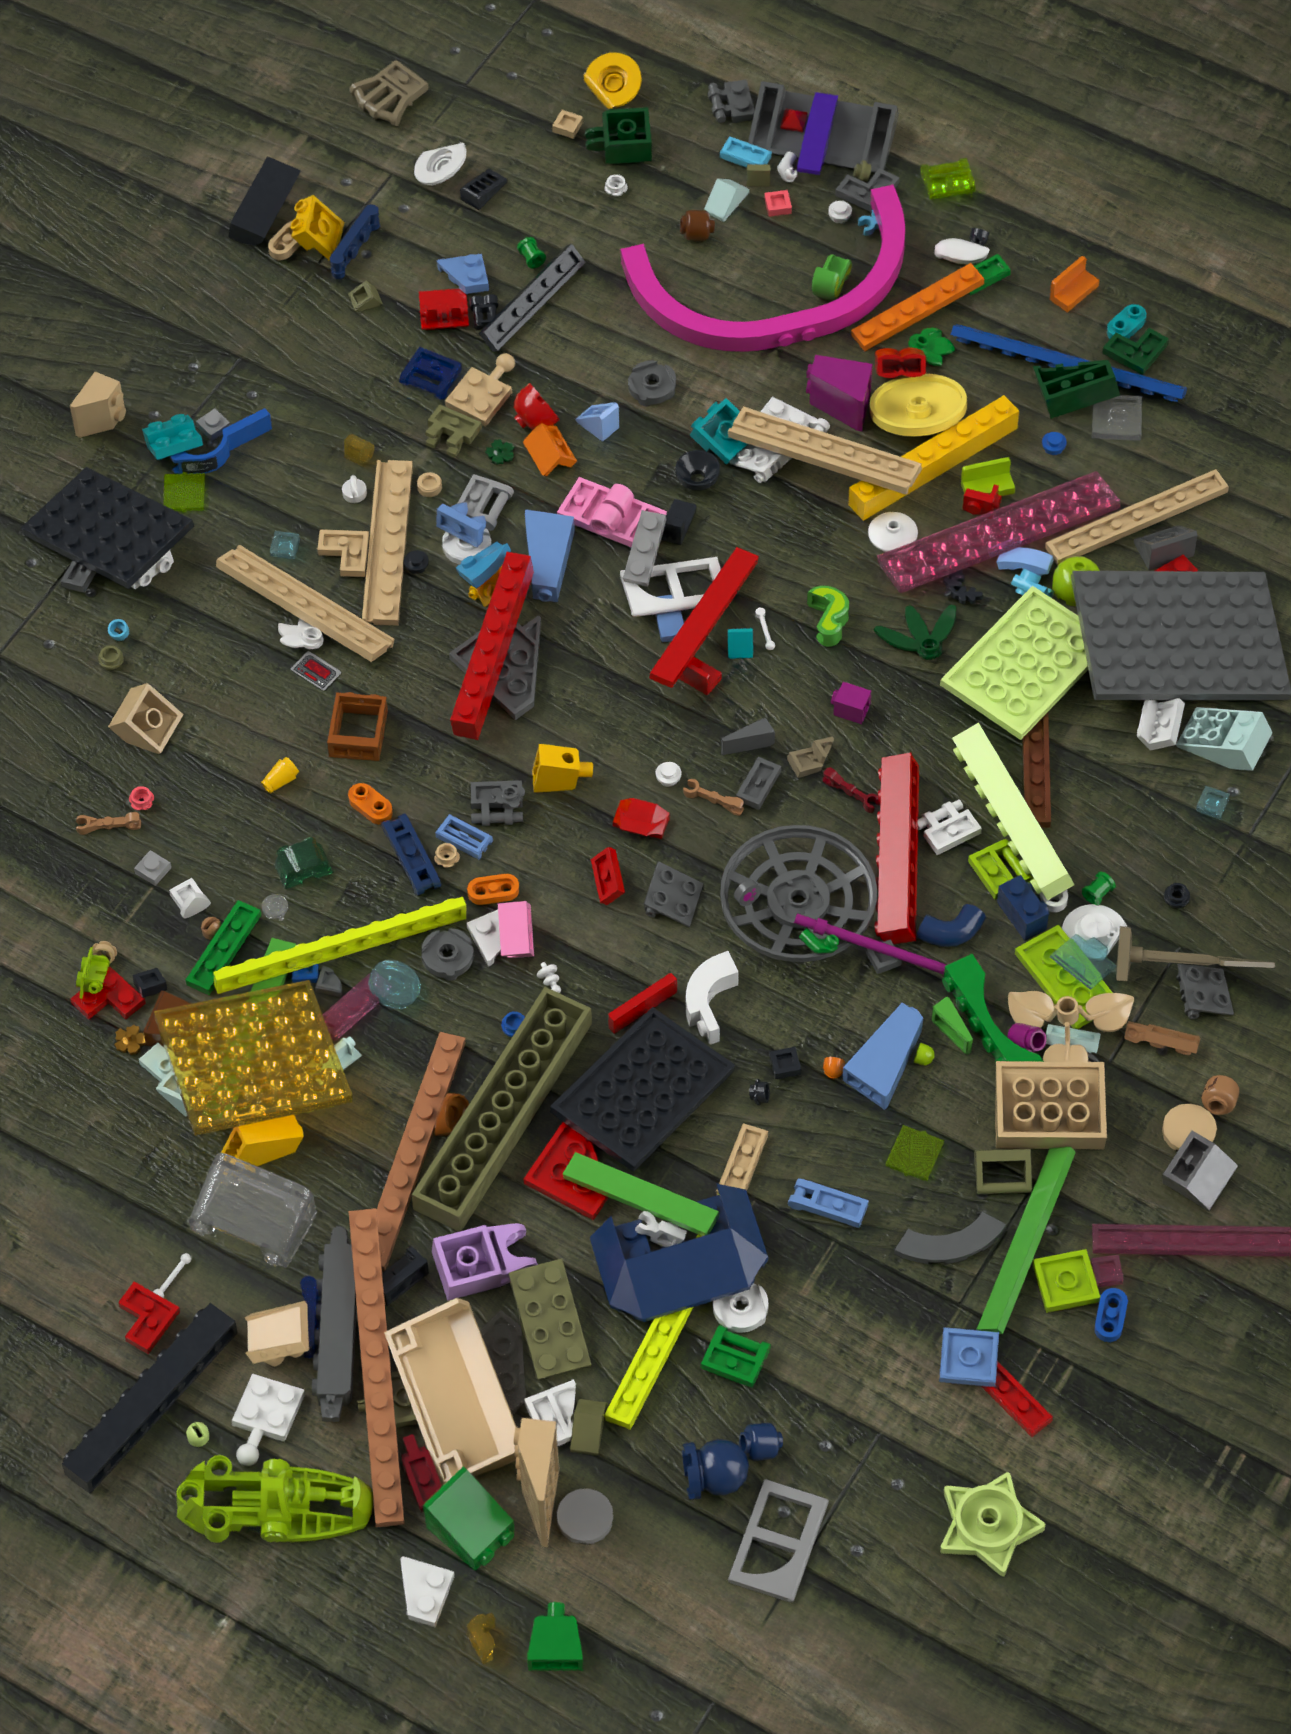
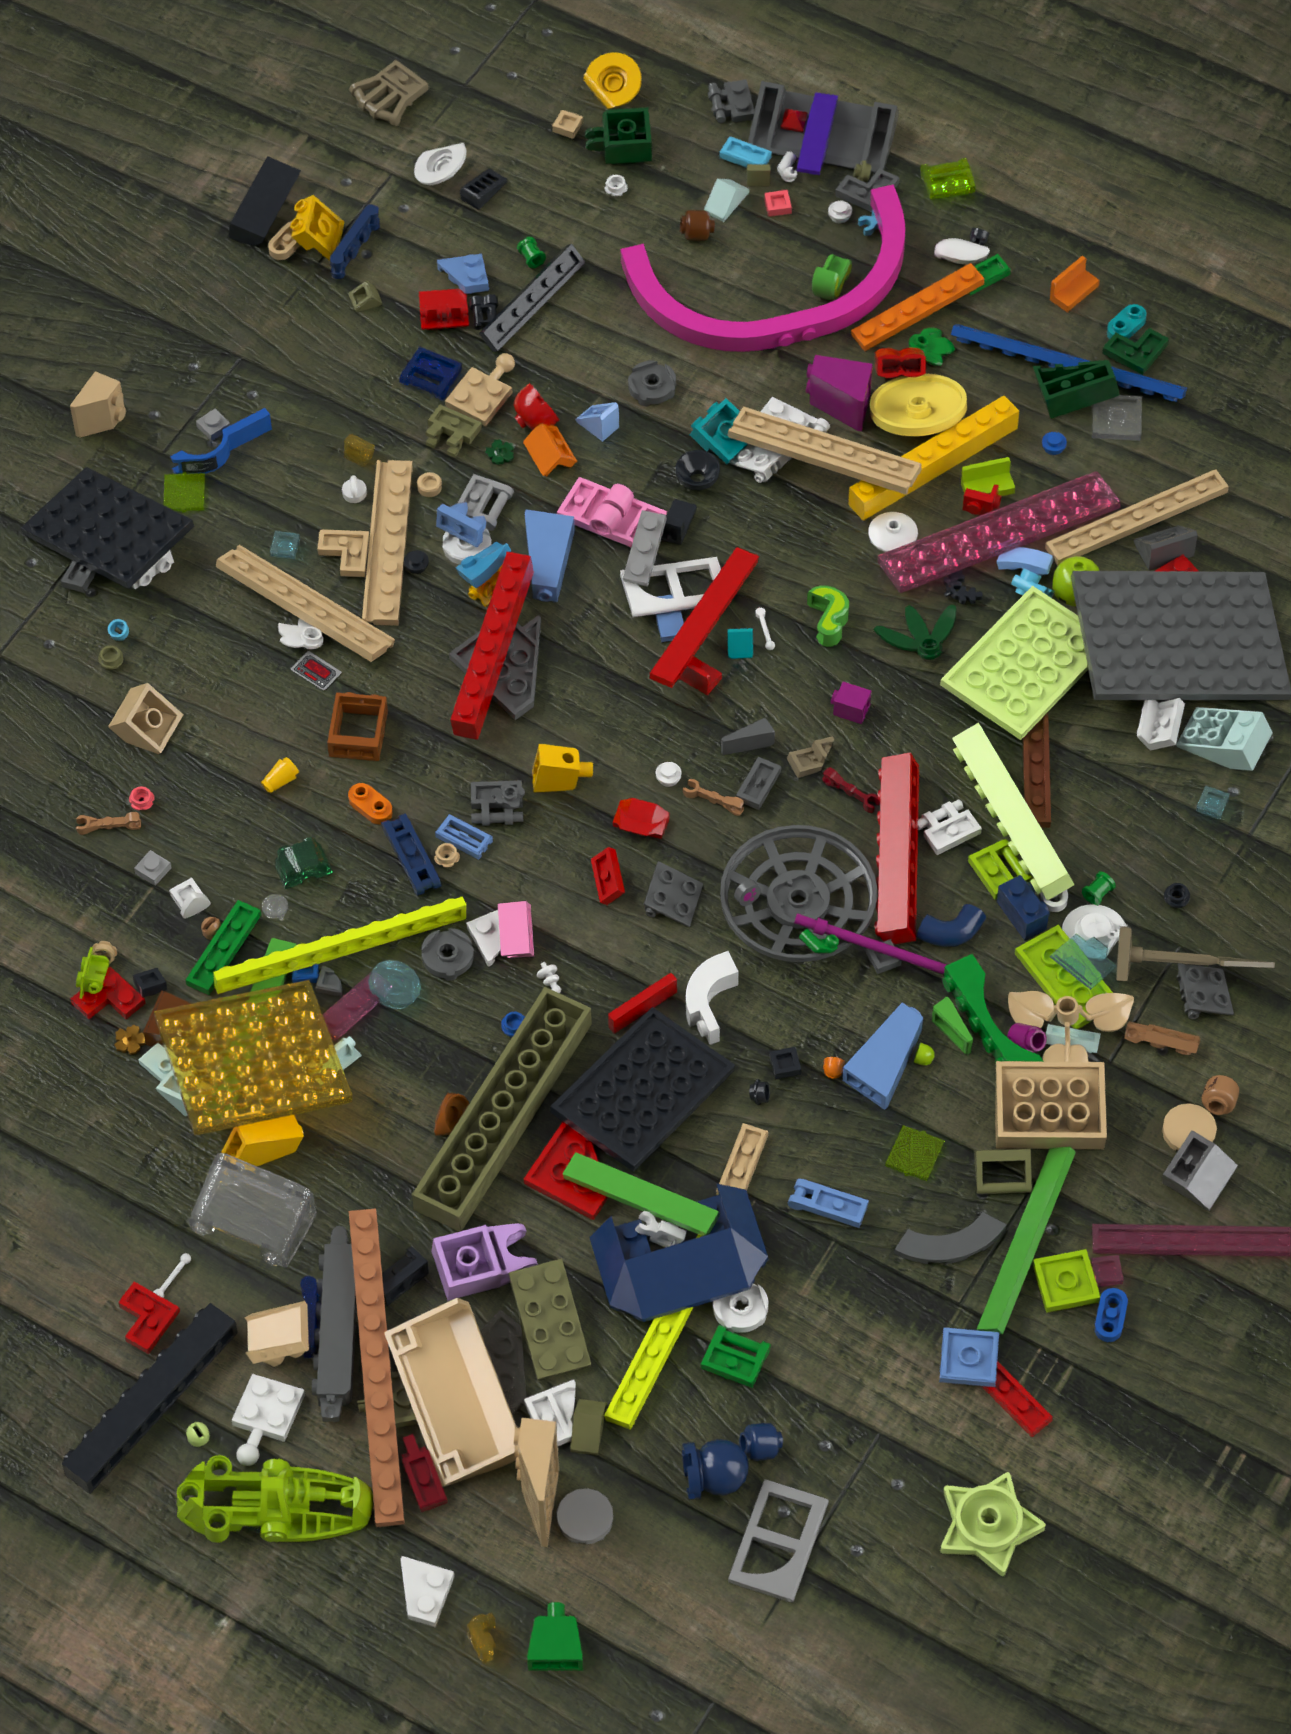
teal plate [142,414,203,460] -> none
nougat plate [376,1032,466,1272] -> none
green slope [423,1466,515,1571] -> none
orange plate [467,874,519,905] -> none

